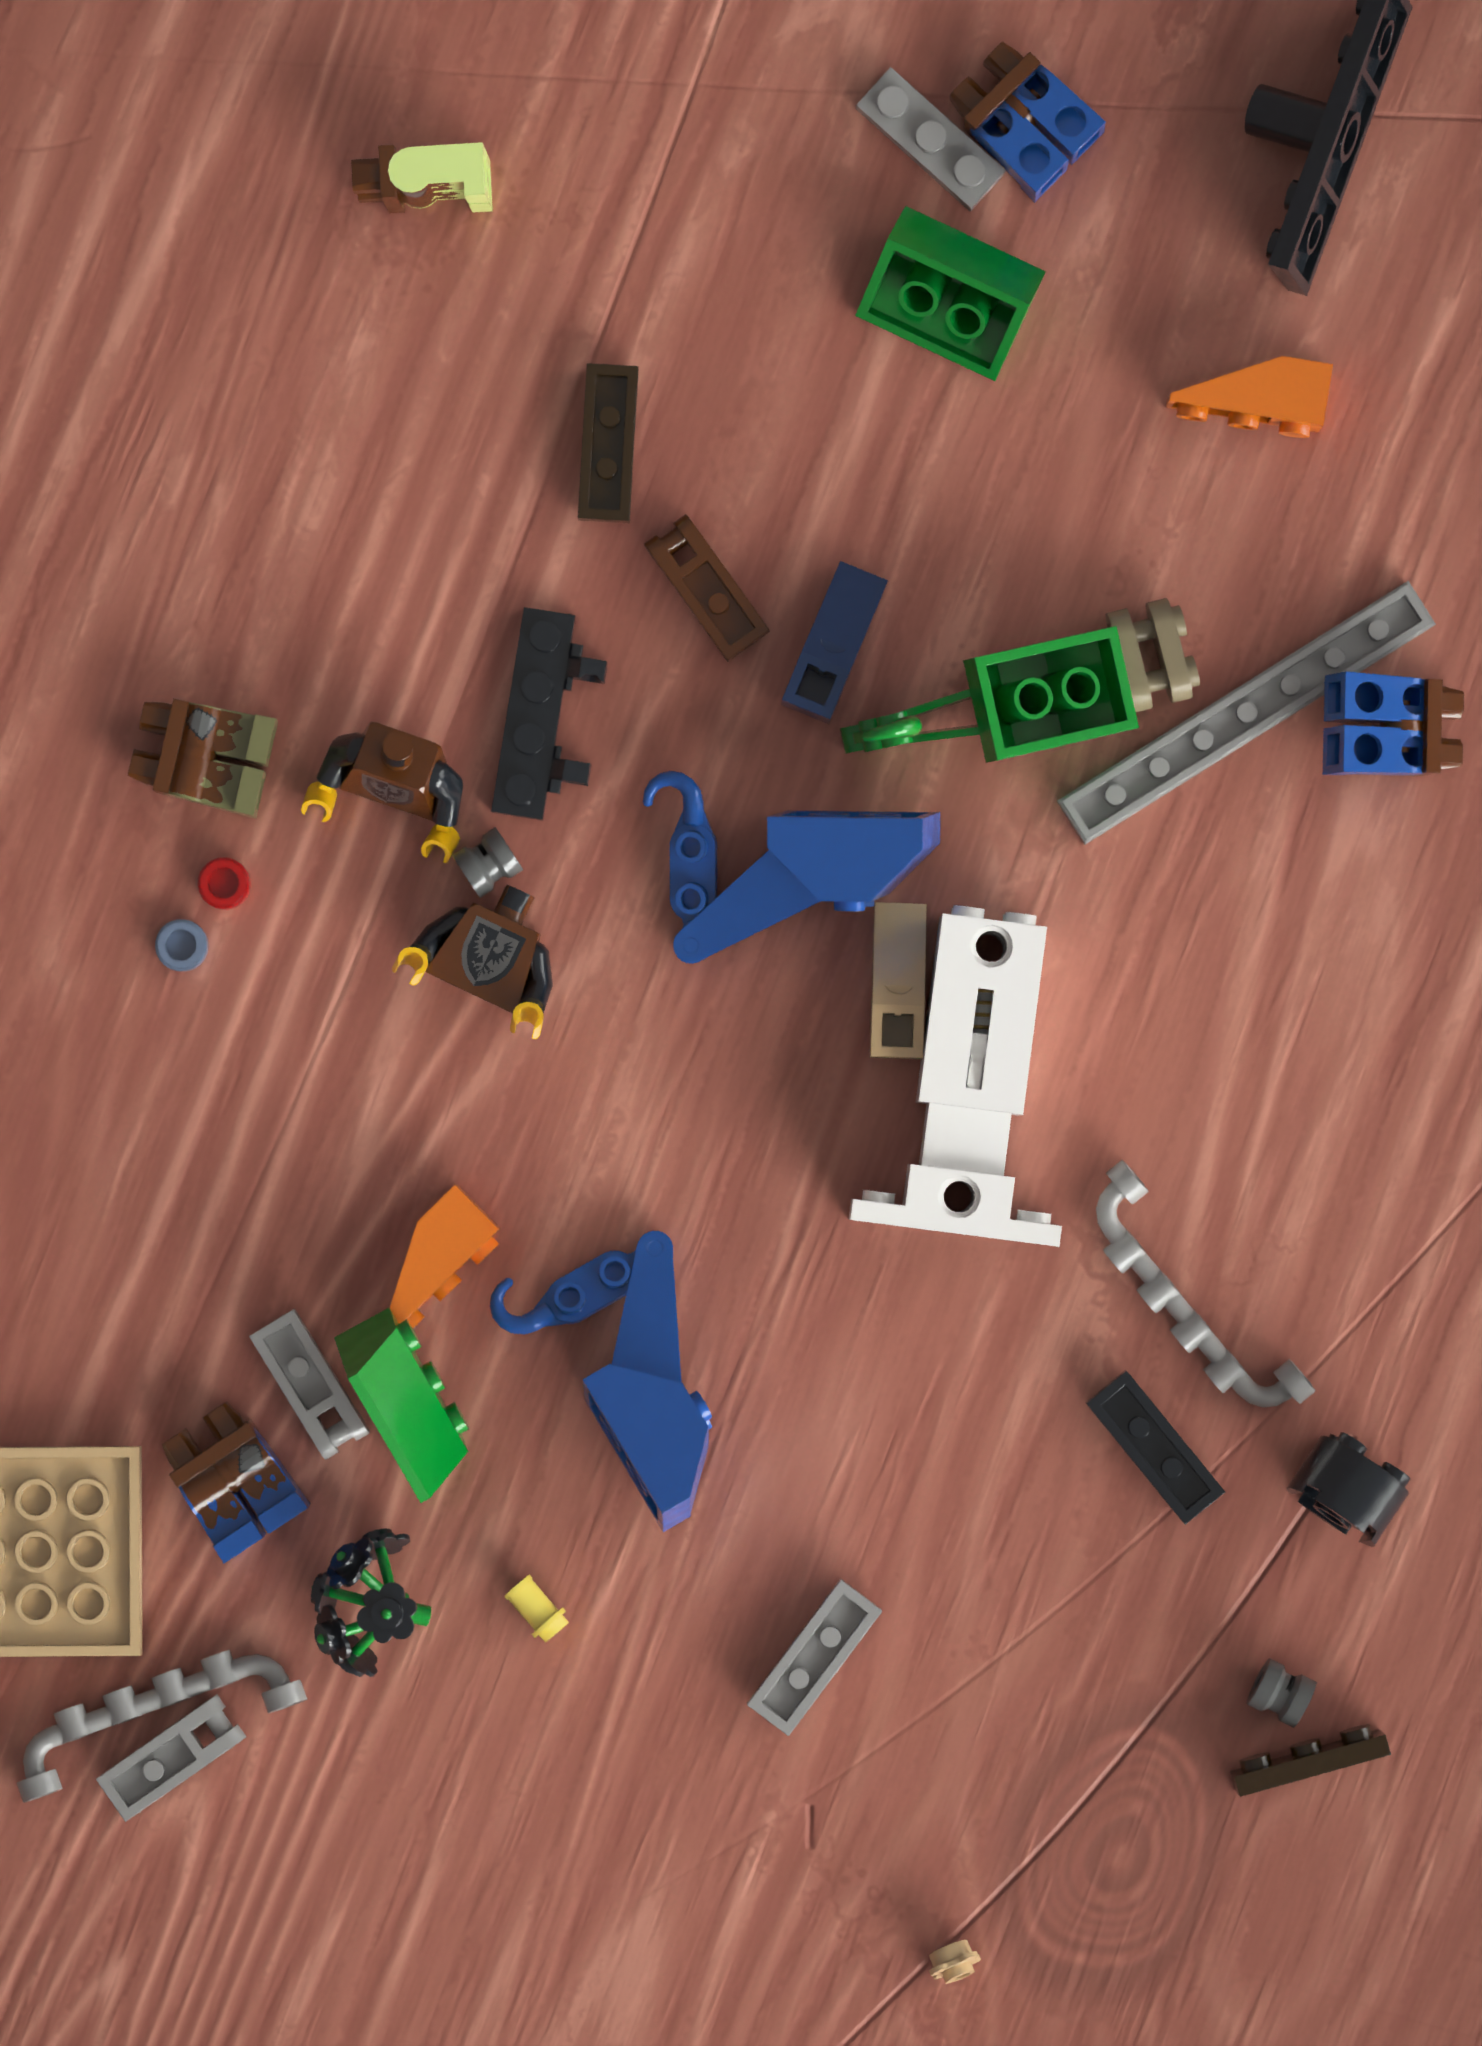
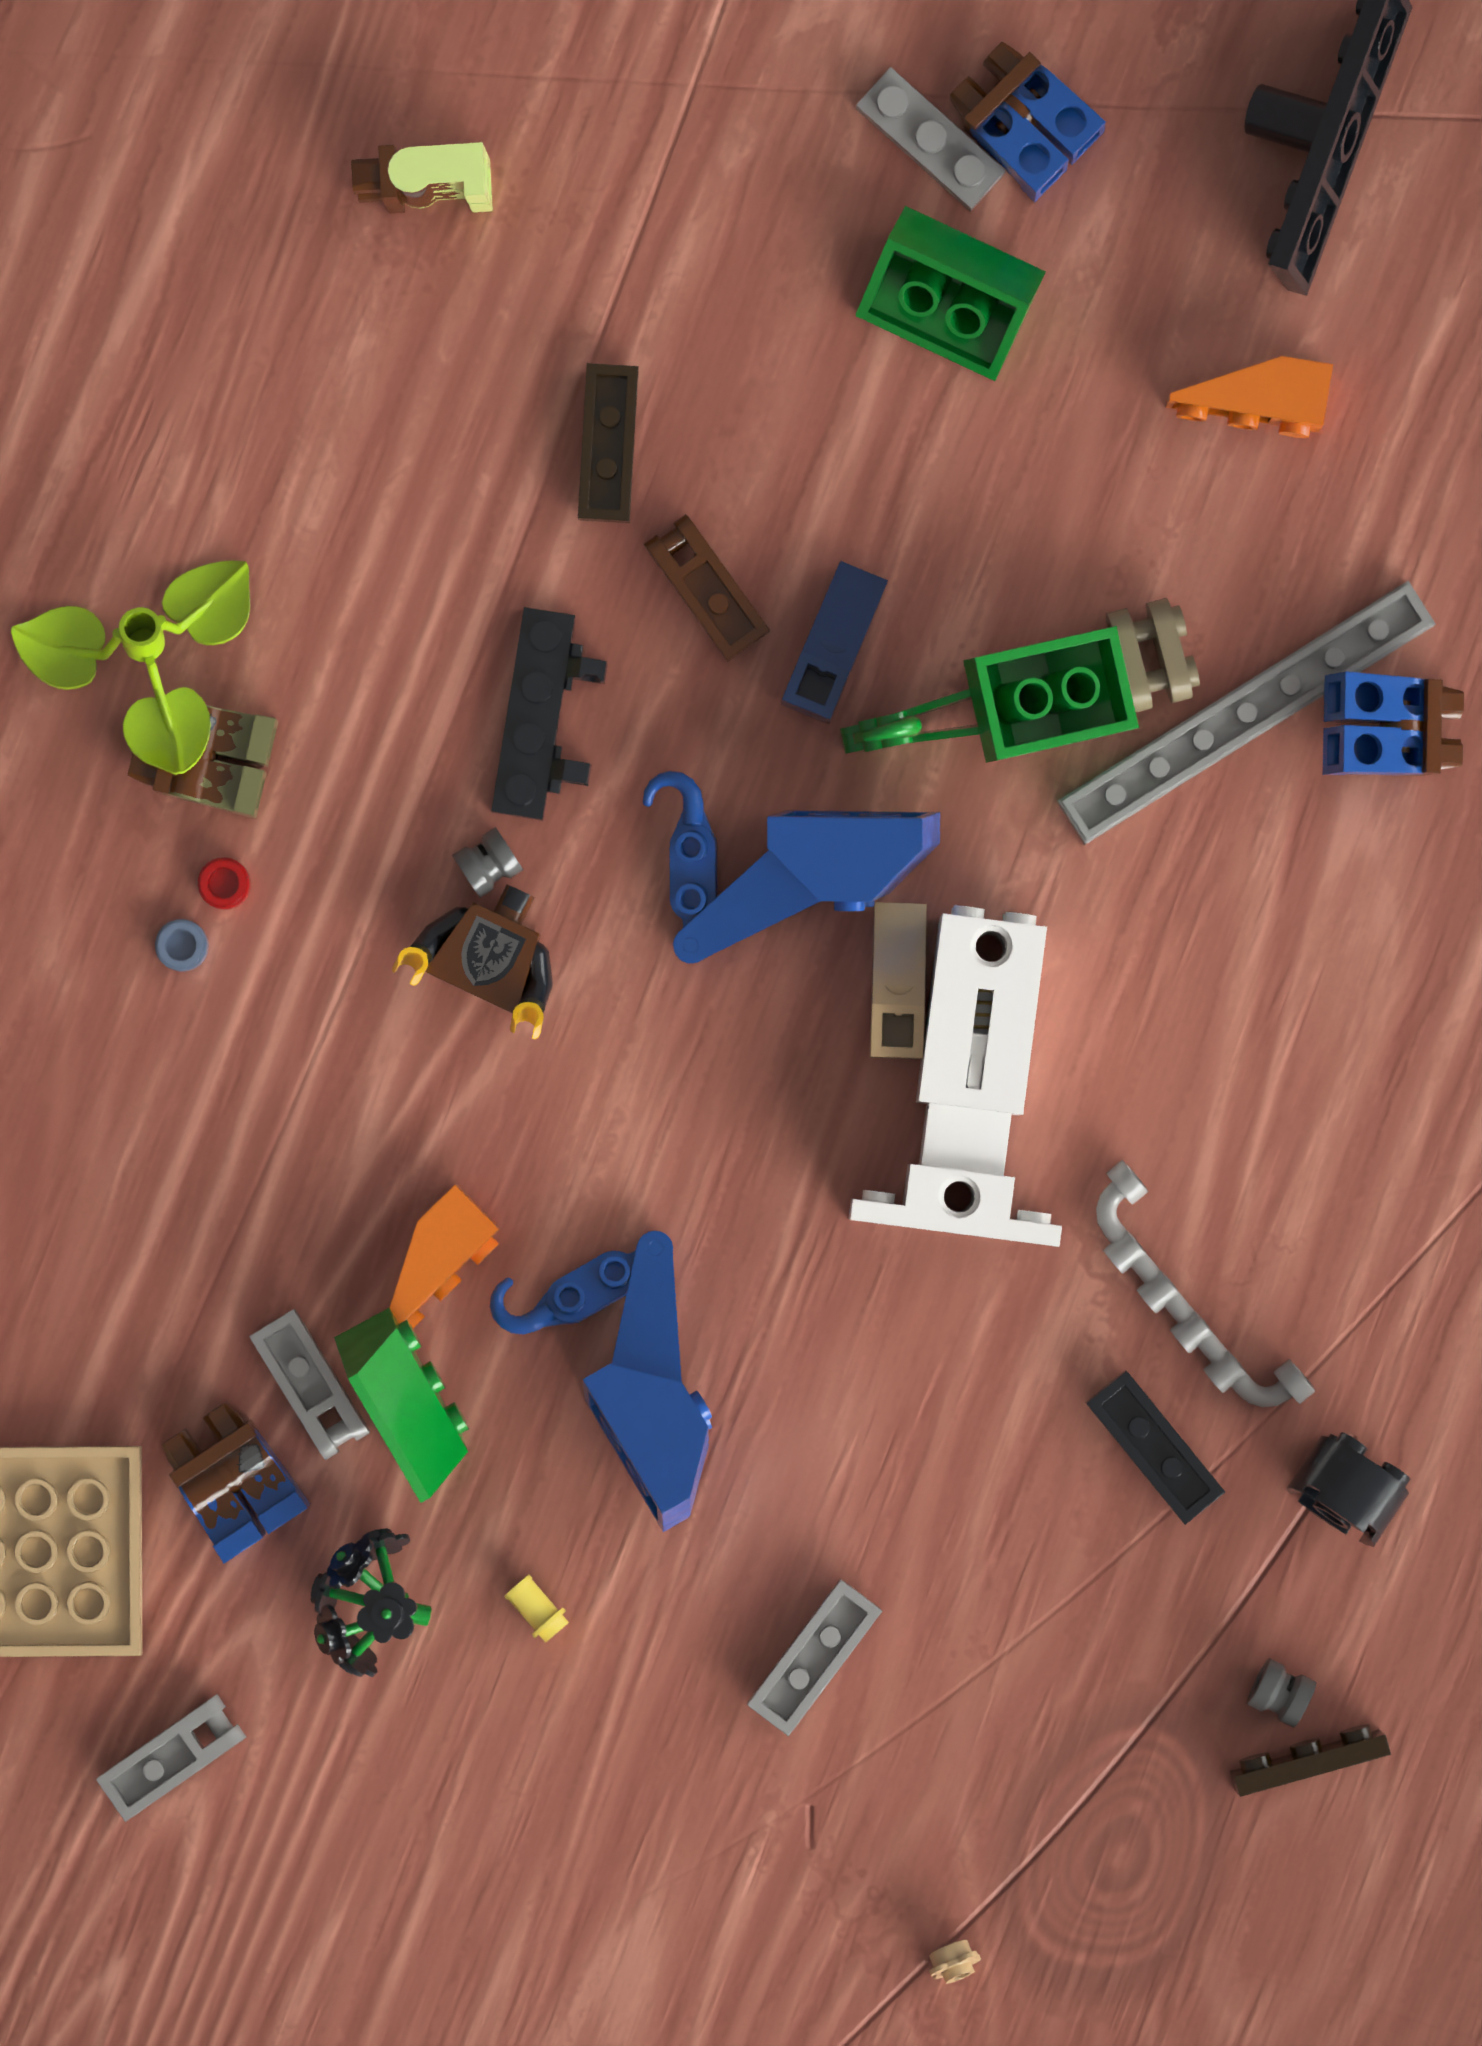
light grey bar [17,1650,307,1803] -> none
torso [301,722,463,863] -> none
none -> lime plant [11,560,250,775]

